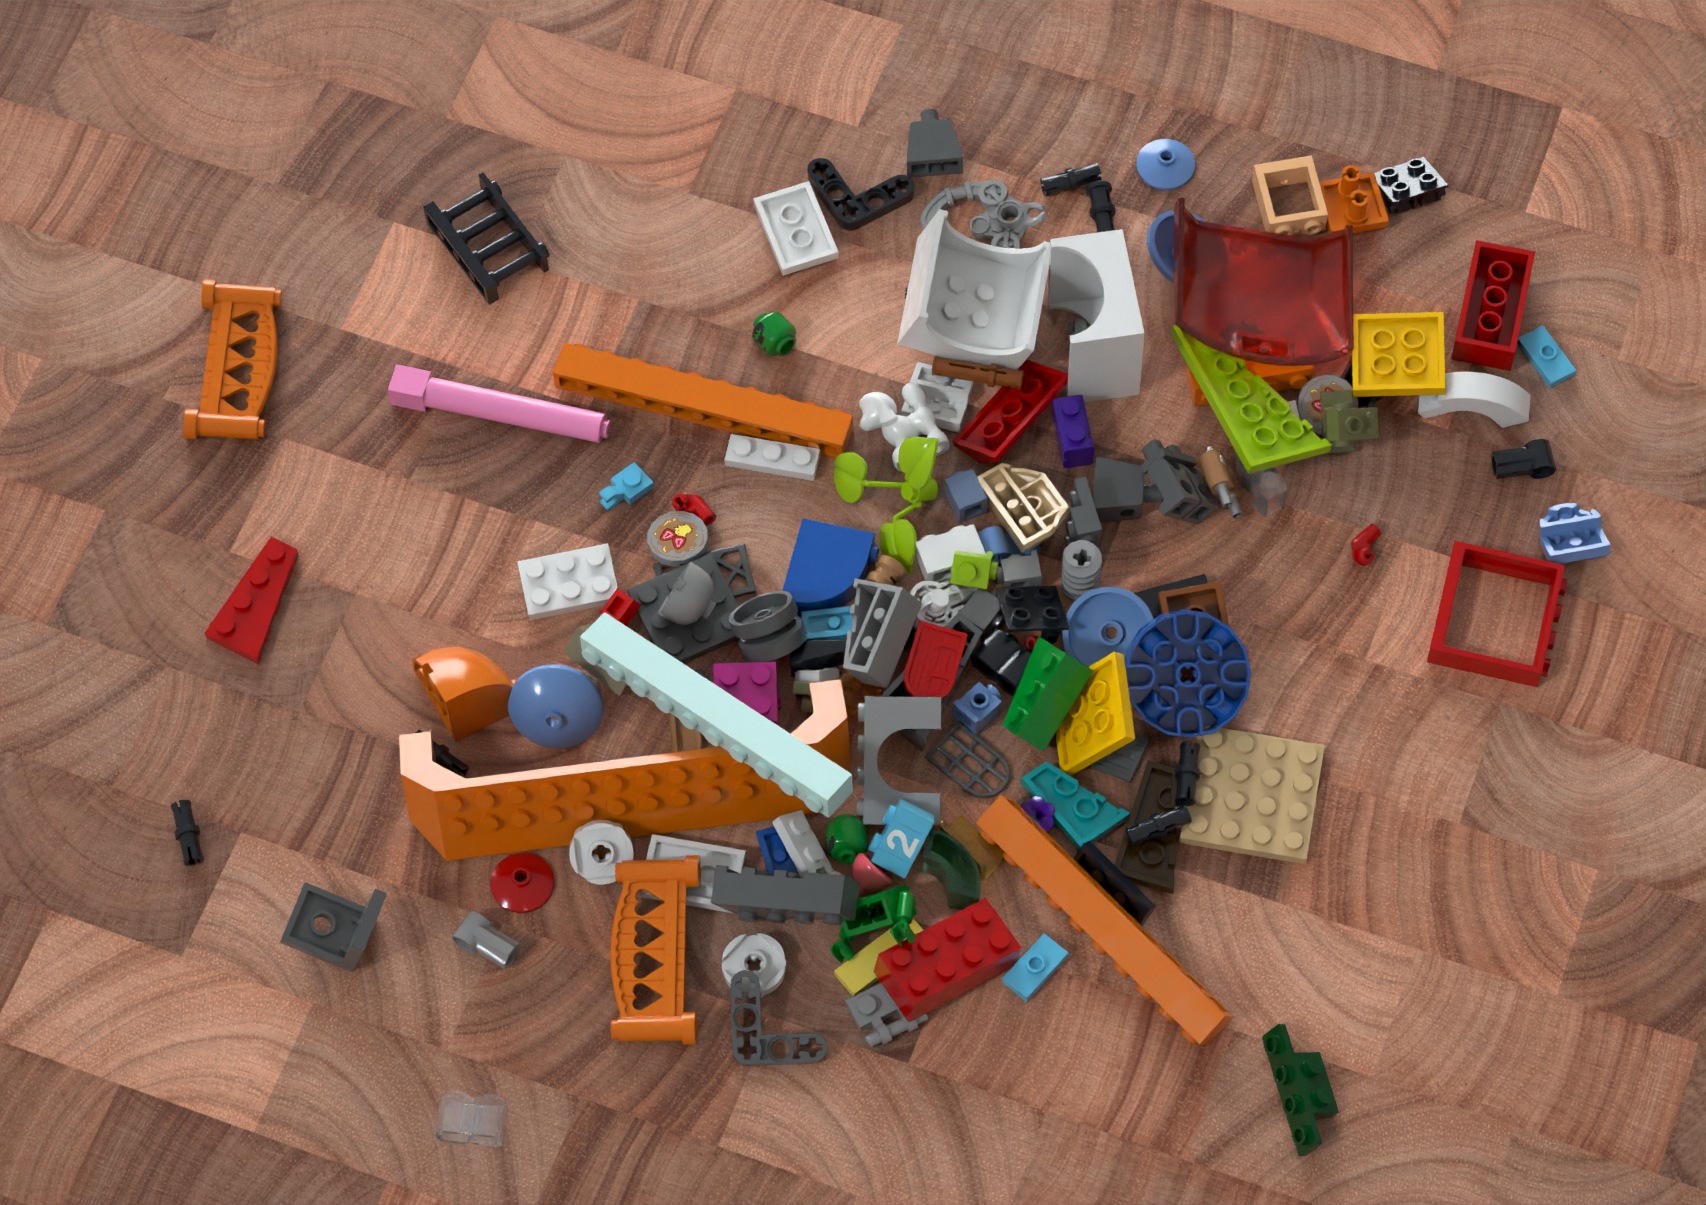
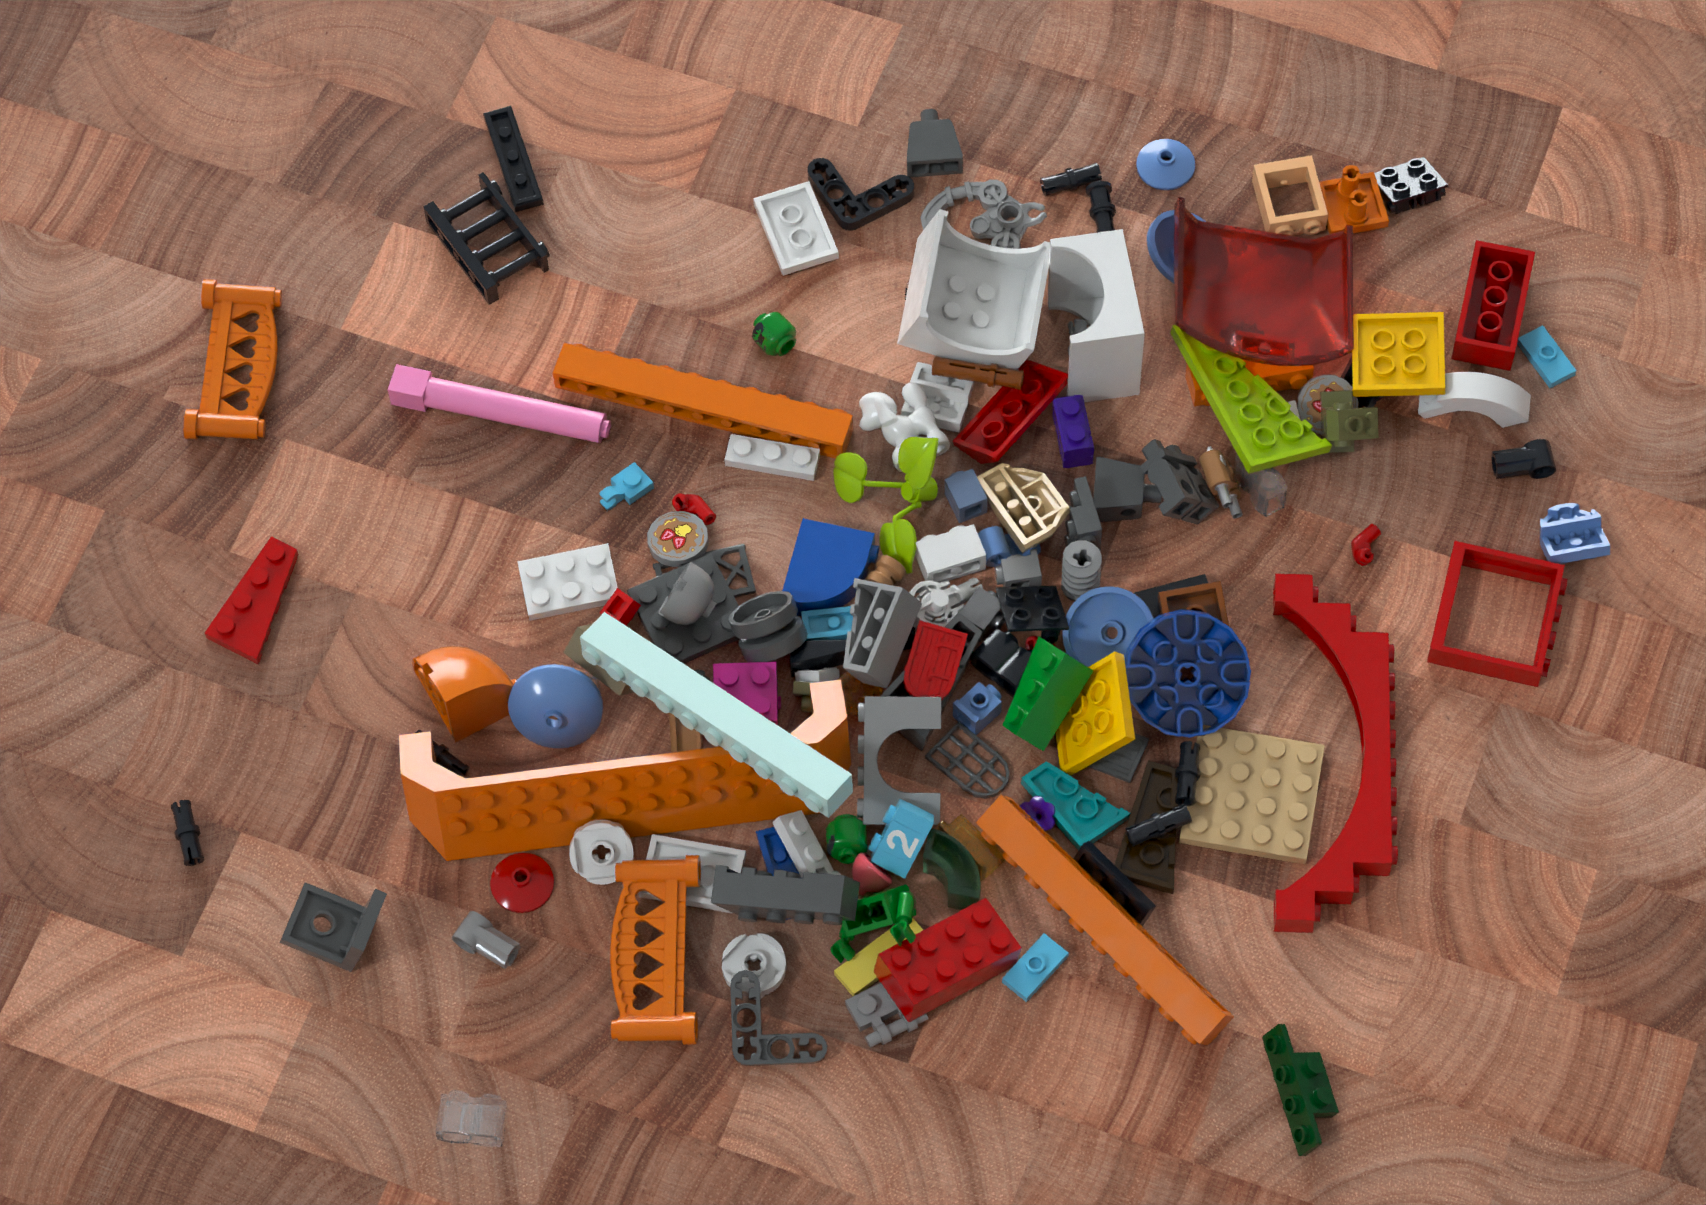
lime bracket [950,550,998,589] -> none
none -> black tile [483,106,544,213]
none -> red arch [1273,573,1398,933]

